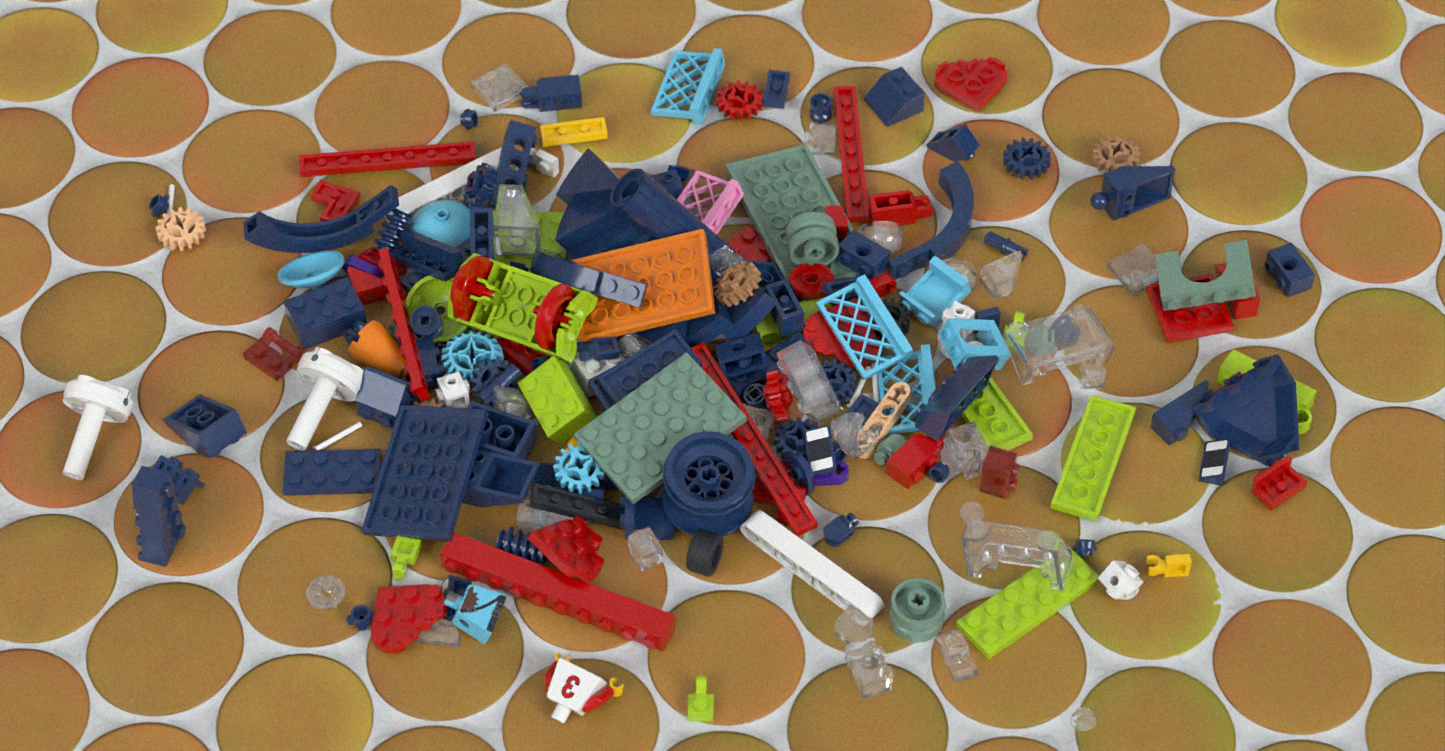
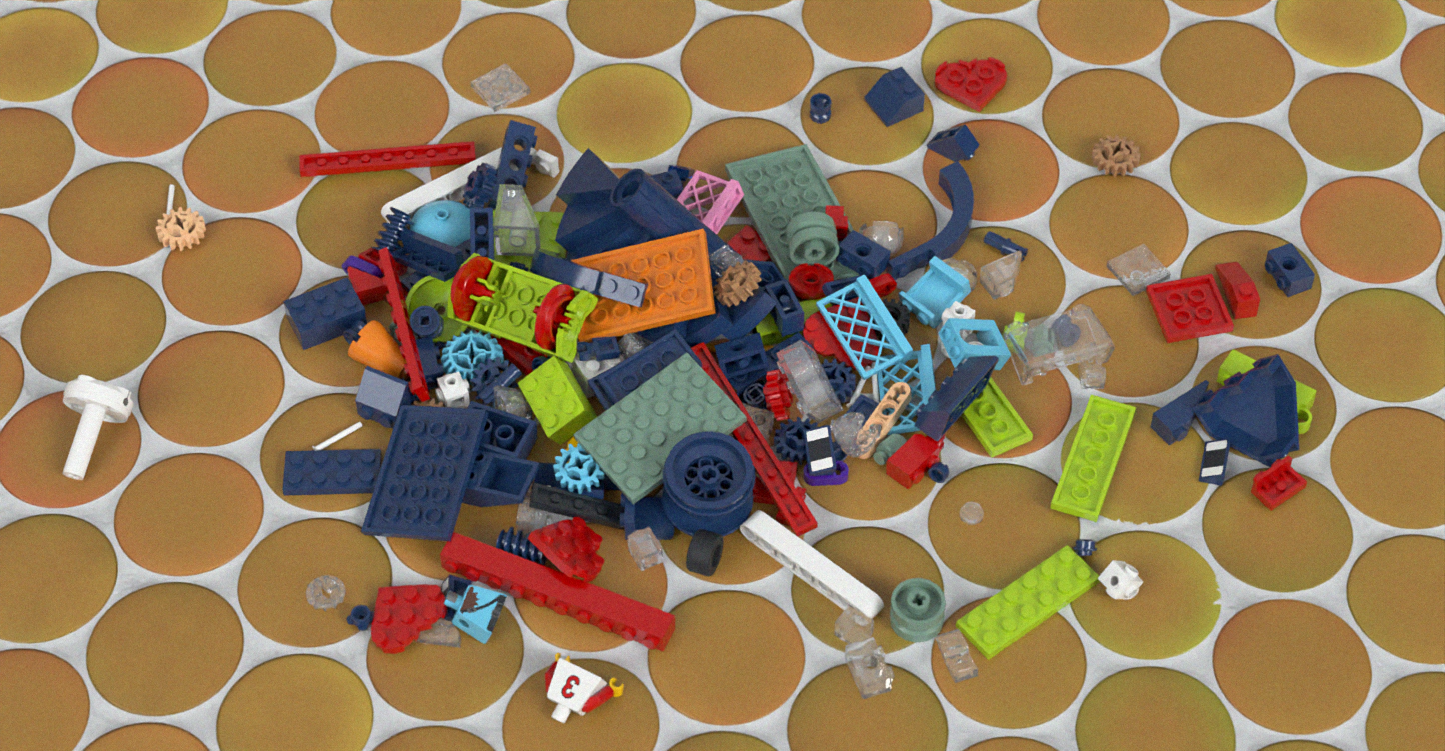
dark blue wedge [132,466,186,567] -> none
dark blue plate [149,194,170,217] -> none
dark blue bracket [152,455,205,505] -> none
dark blue slope [163,394,247,458] -> none
dark blue arch [243,185,399,253] -> none
clear red plate [243,327,305,381] -> none
medium azure dish [277,251,344,289] -> none
white piece [286,347,364,451] -> none
red plate [310,180,361,222] -> none
lime plate [390,536,421,580] -> none
dark blue plate [460,108,478,130] -> none
dark blue hinge [520,74,582,112] -> none
yellow plate [540,117,608,147] -> none
medium azure fence [651,48,725,125] -> none
lime plate [688,676,714,722] -> none
red gear [716,80,763,121] -> none
dark blue plate [763,70,790,109] -> none
dark blue plate [782,451,815,496] -> none
clear brick [805,123,836,155] -> none
dark blue arm [823,513,859,547] -> none
red plate [834,86,869,223] -> none
red hinge [868,190,934,229] -> none
clear brick [945,421,994,479] -> none
clear windscreen [961,520,1073,591] -> none
dark blue plate [975,306,1001,333] -> none
clear red brick [980,445,1020,500] -> none
dark blue gear [1003,138,1051,180] -> none
clear plate [1071,707,1097,731] -> none
dark blue slope [1090,166,1176,221] -> none
yellow plate [1146,553,1192,577] -> none
sand green arch [1155,240,1256,311] -> none

